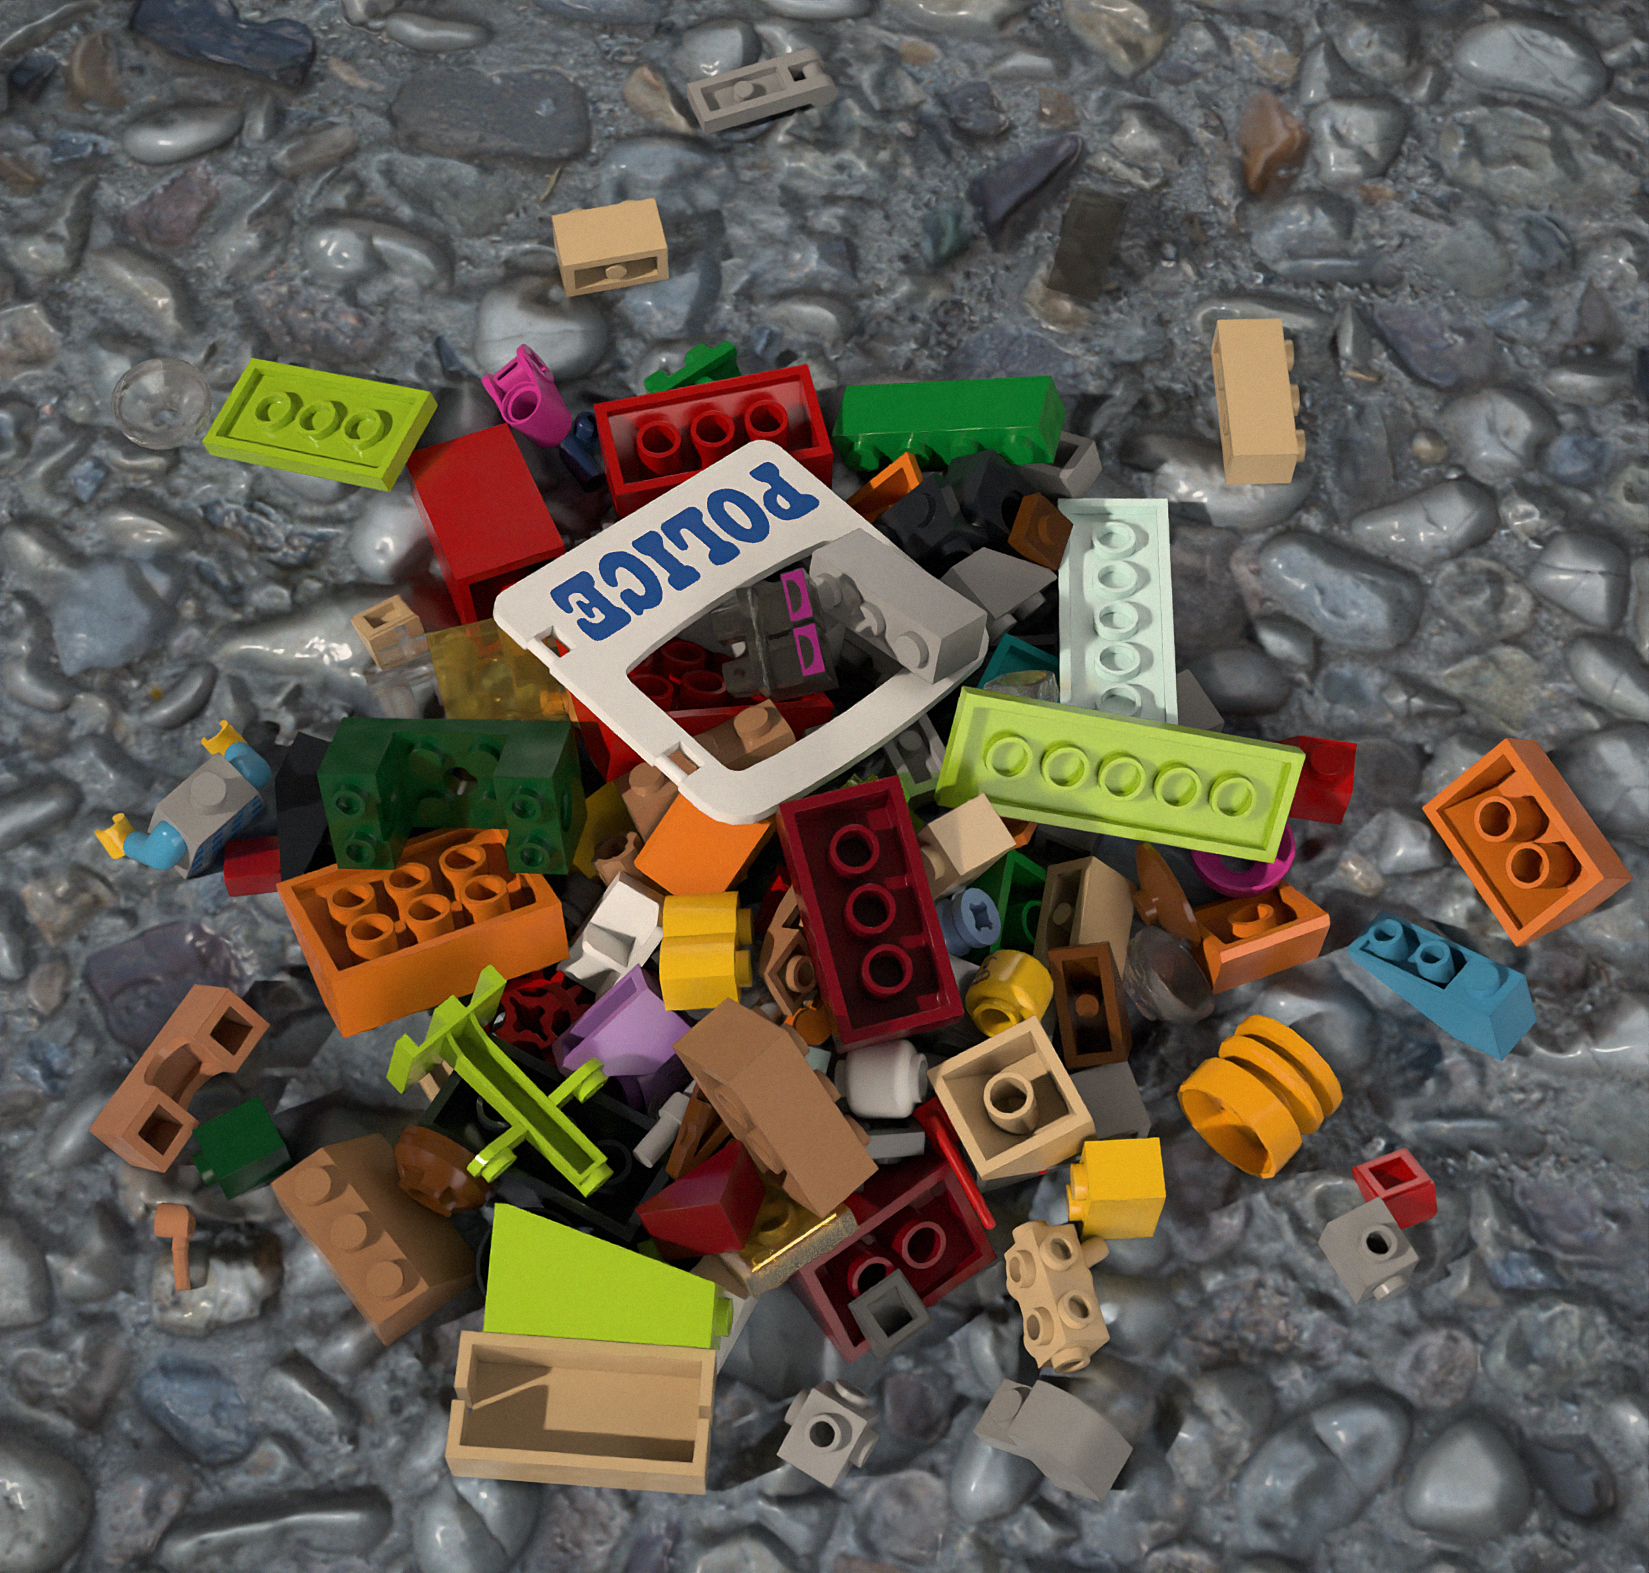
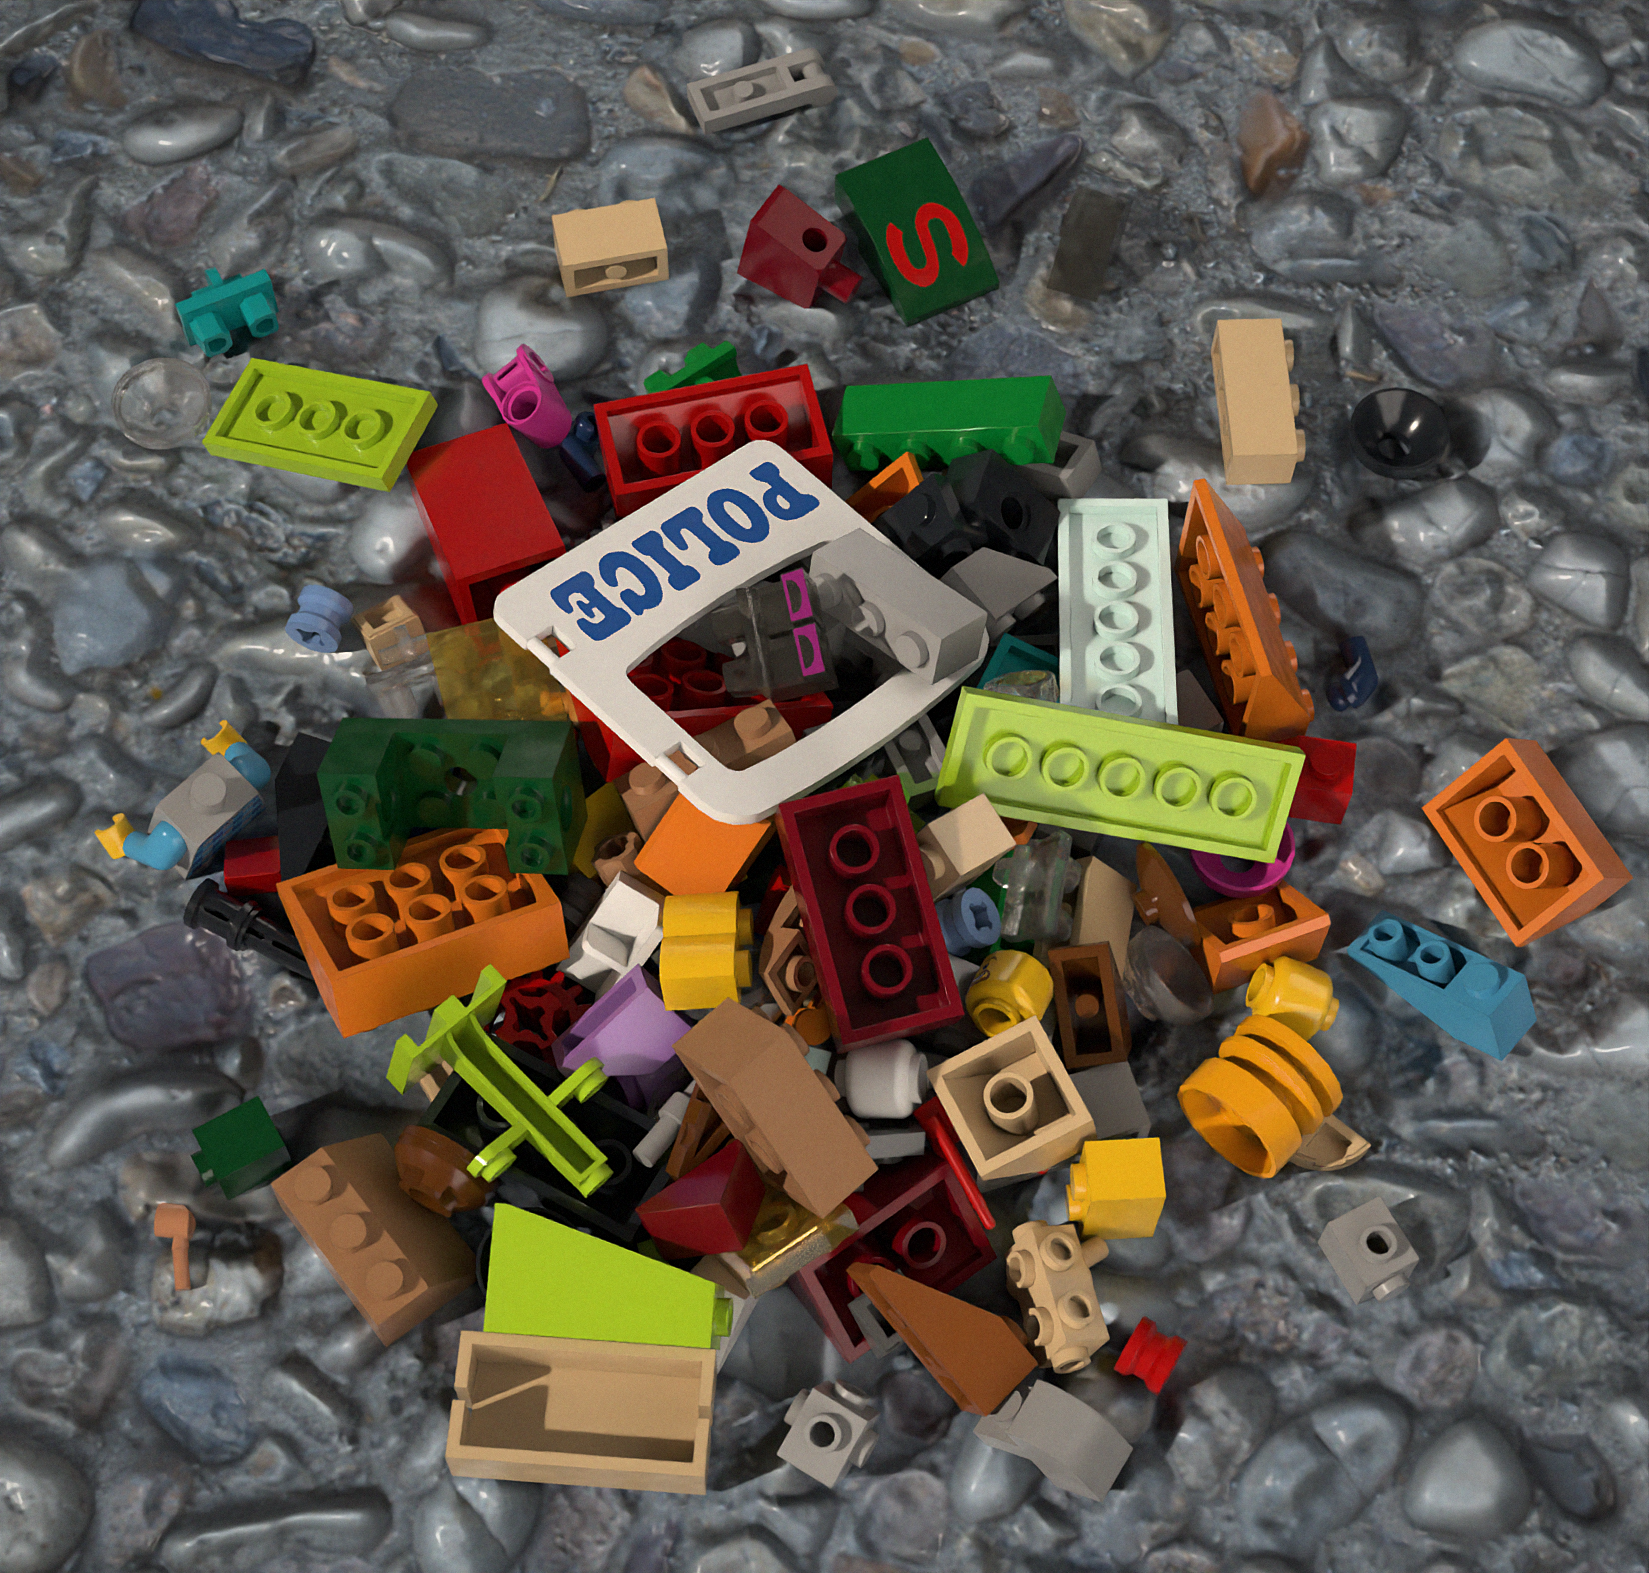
nougat arch [88,984,270,1173] -> none
reddish brown plate [1008,493,1074,571] -> none
red slope [1352,1148,1437,1230] -> none
none -> teal hips [175,266,279,358]
none -> black pin [183,878,315,982]
none -> medium blue wheel [285,585,354,653]
none -> dark red torso [737,184,863,309]
none -> dark green slope [834,137,1000,327]
none -> dark orange slope [846,1262,1038,1417]
none -> clear hips [992,830,1082,945]
none -> red wheel [1114,1316,1188,1396]
none -> orange slope [1174,478,1315,742]
none -> yellow head [1245,956,1339,1041]
none -> tan tile [1289,1114,1371,1171]
none -> dark blue arm [1326,636,1378,712]
none -> black piece [1349,387,1449,480]

